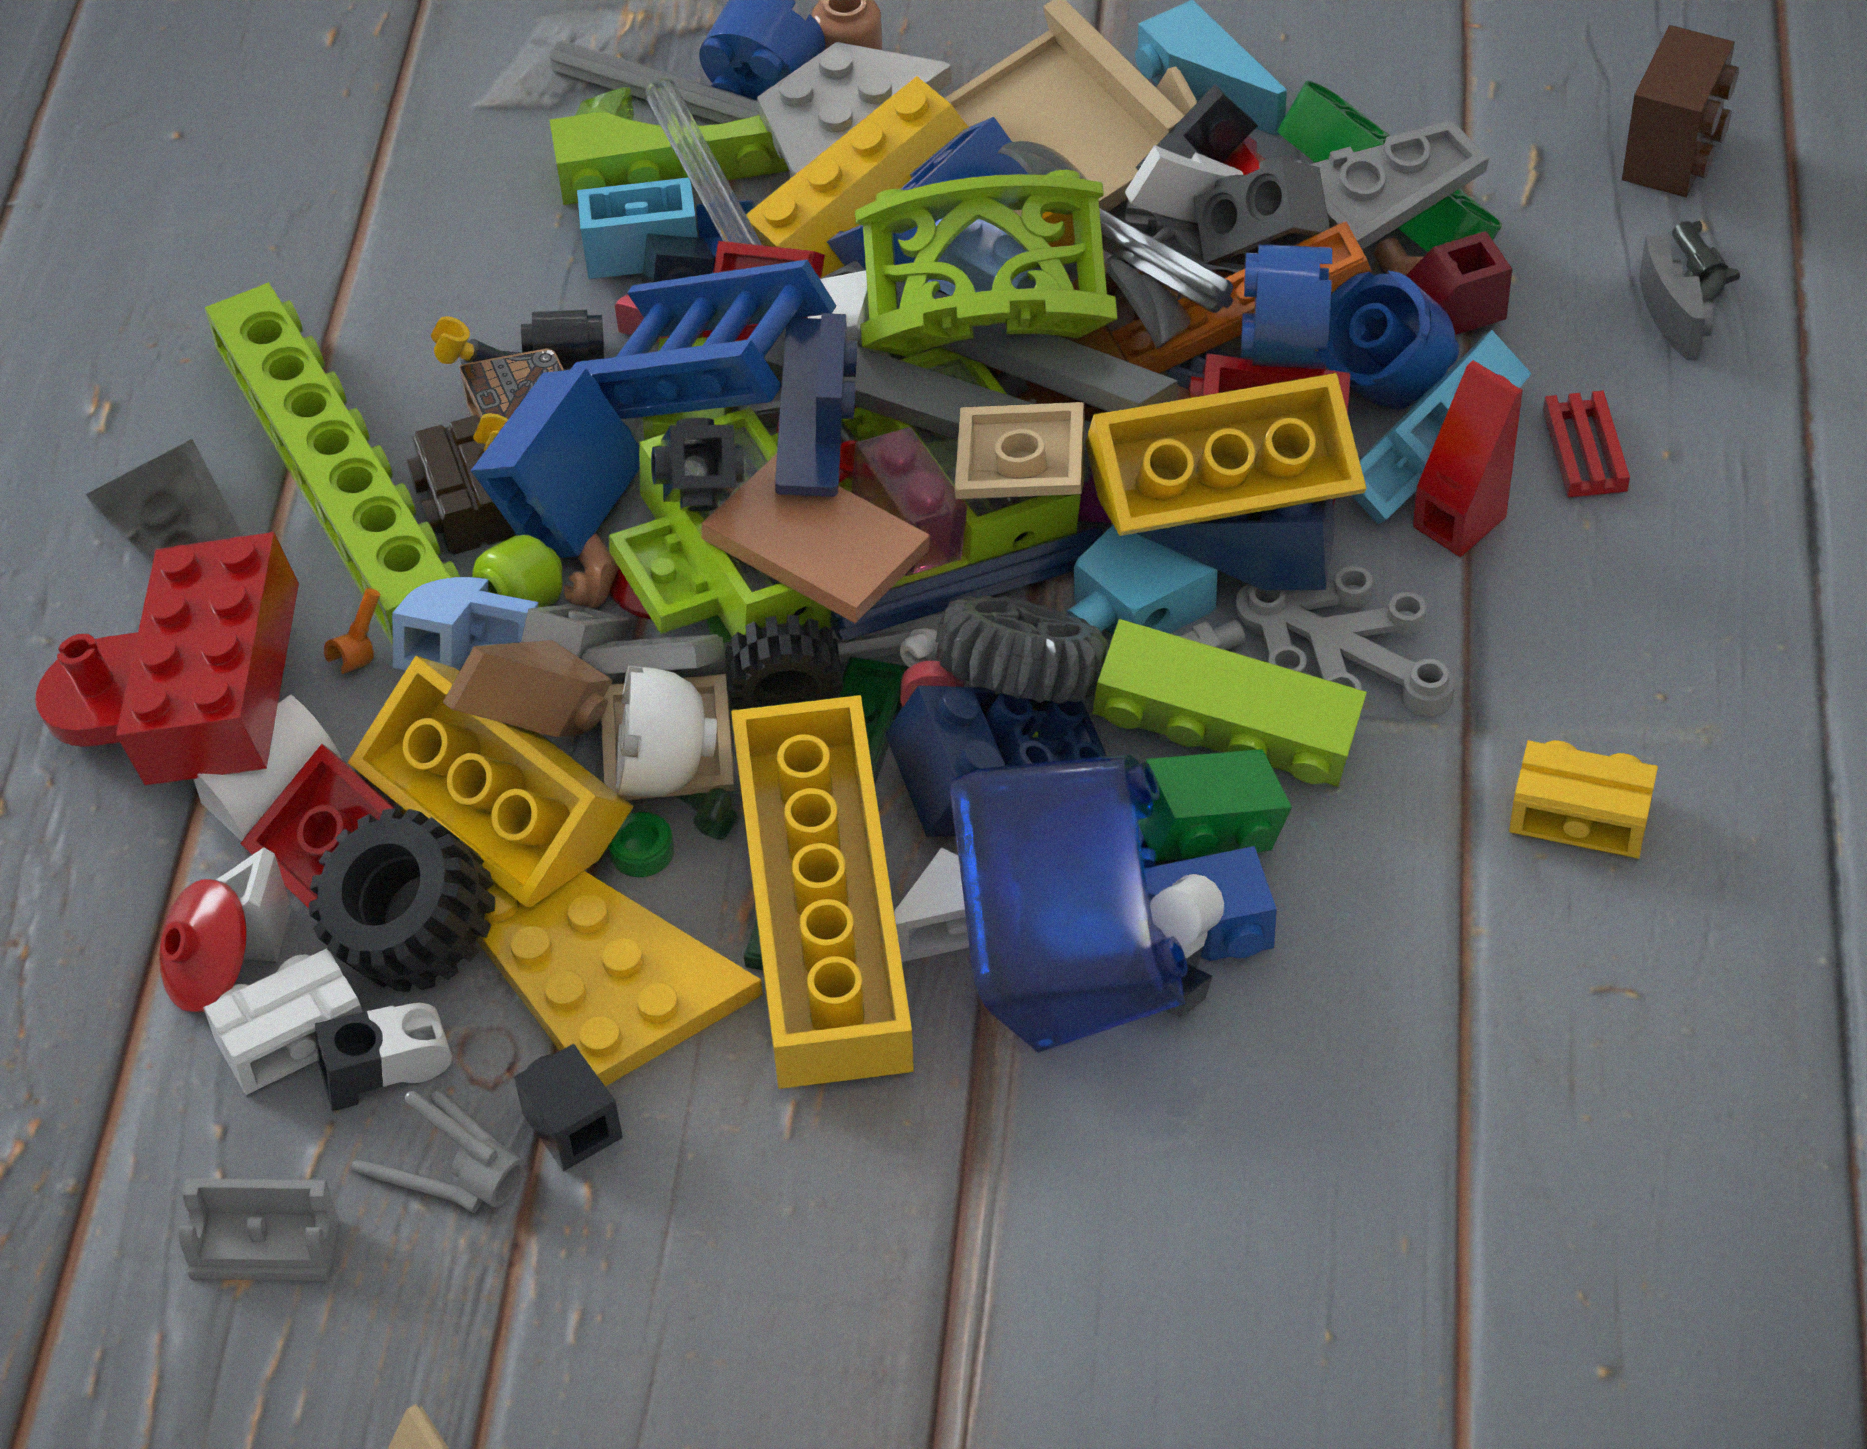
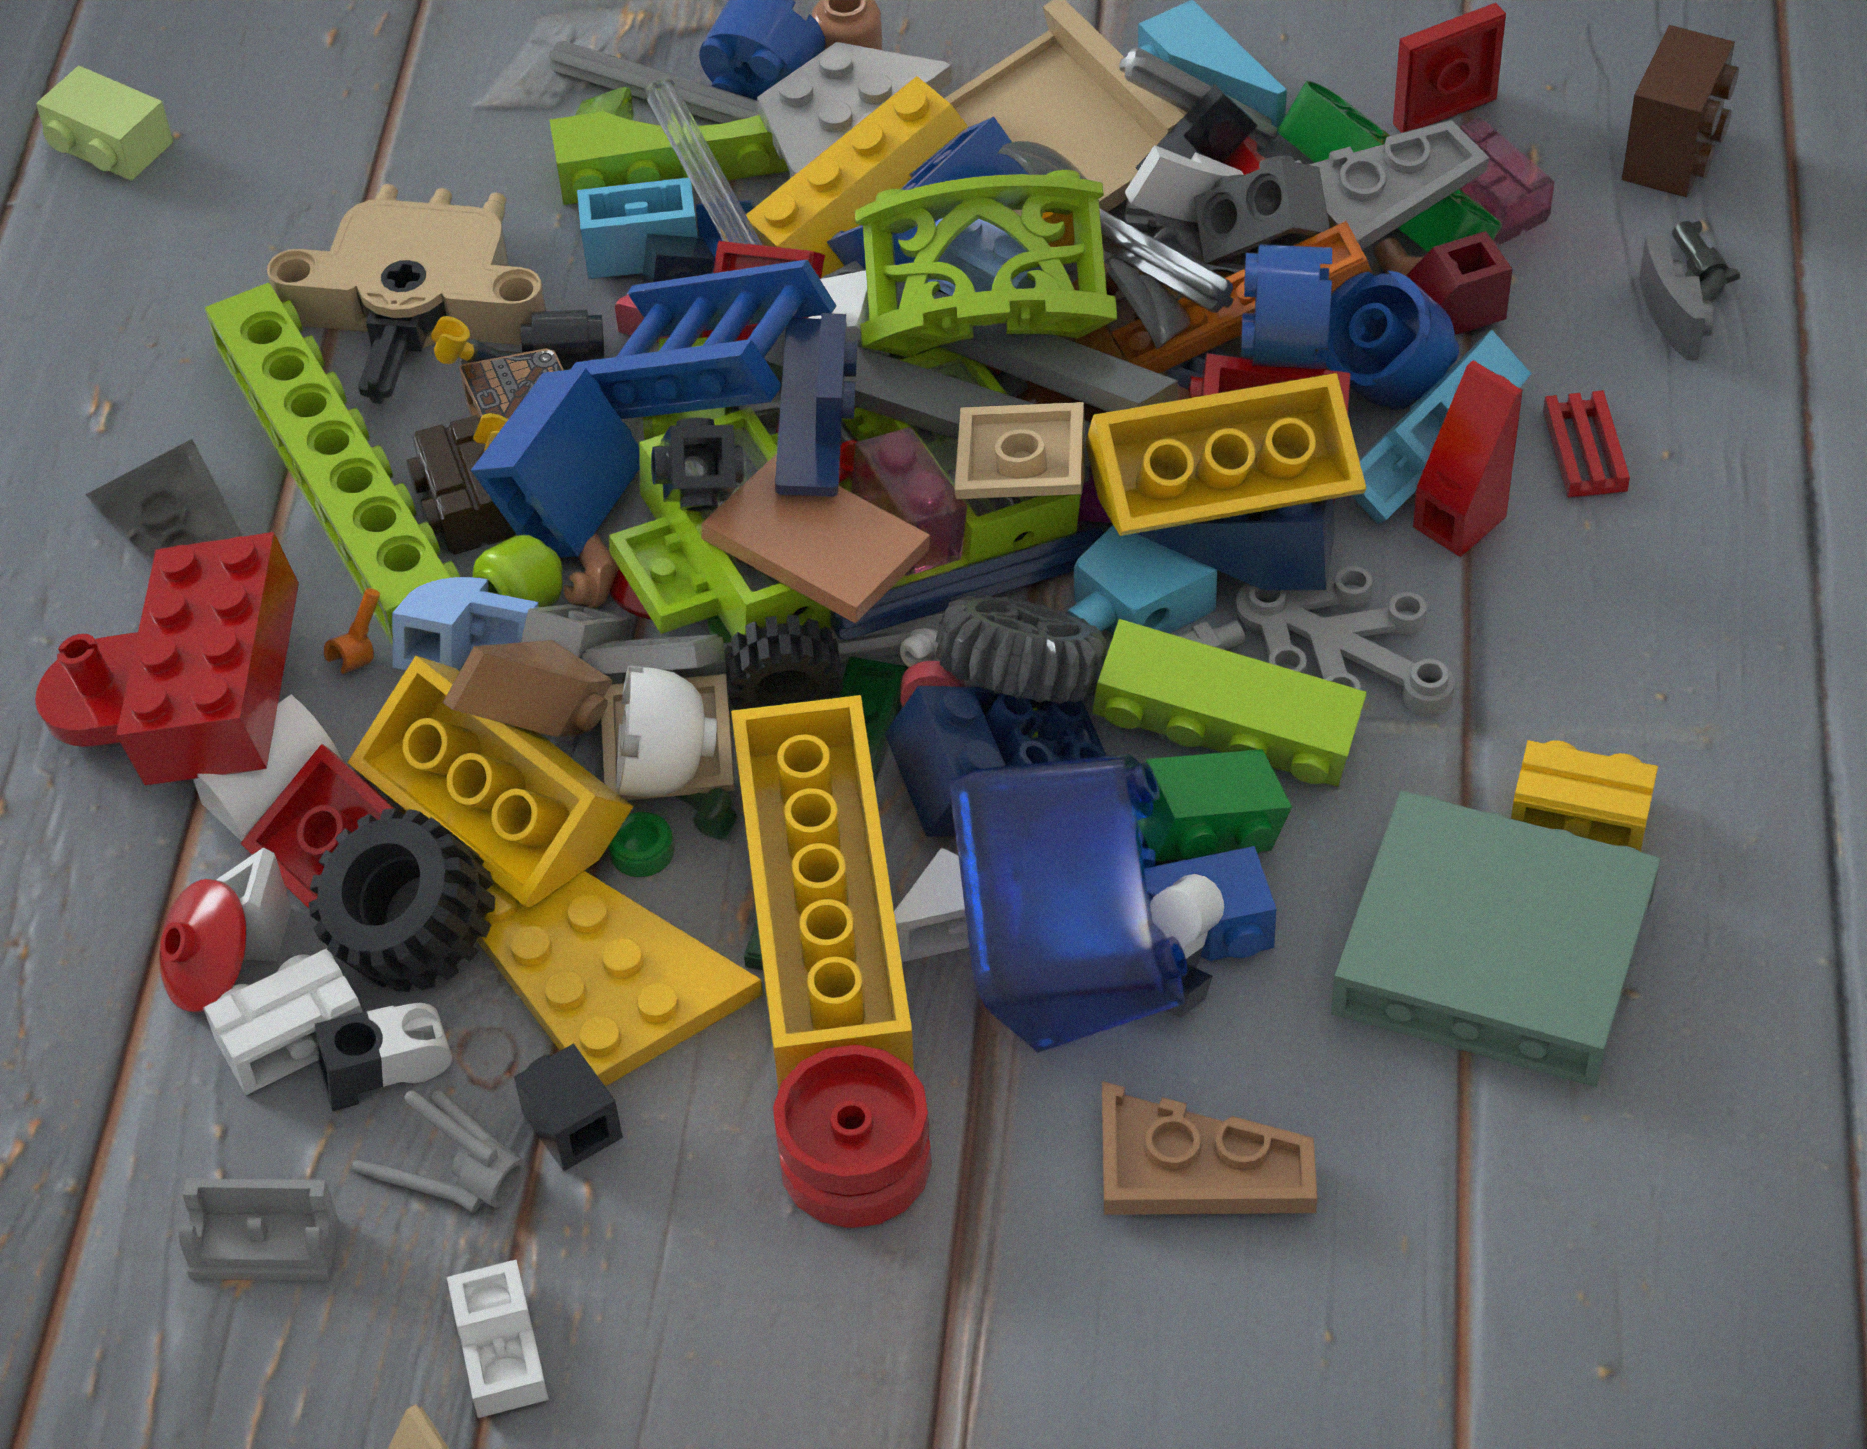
none -> yellowish green brick [36,65,173,181]
none -> tan piece [267,184,546,404]
none -> white slope [447,1260,549,1418]
none -> red wheel [773,1044,932,1228]
none -> medium nougat wing [1102,1081,1317,1215]
none -> light grey axle [1119,48,1277,149]
none -> sand green panel [1331,790,1661,1087]
none -> red tile [1393,2,1506,133]
none -> clear pink brick [1459,117,1555,245]

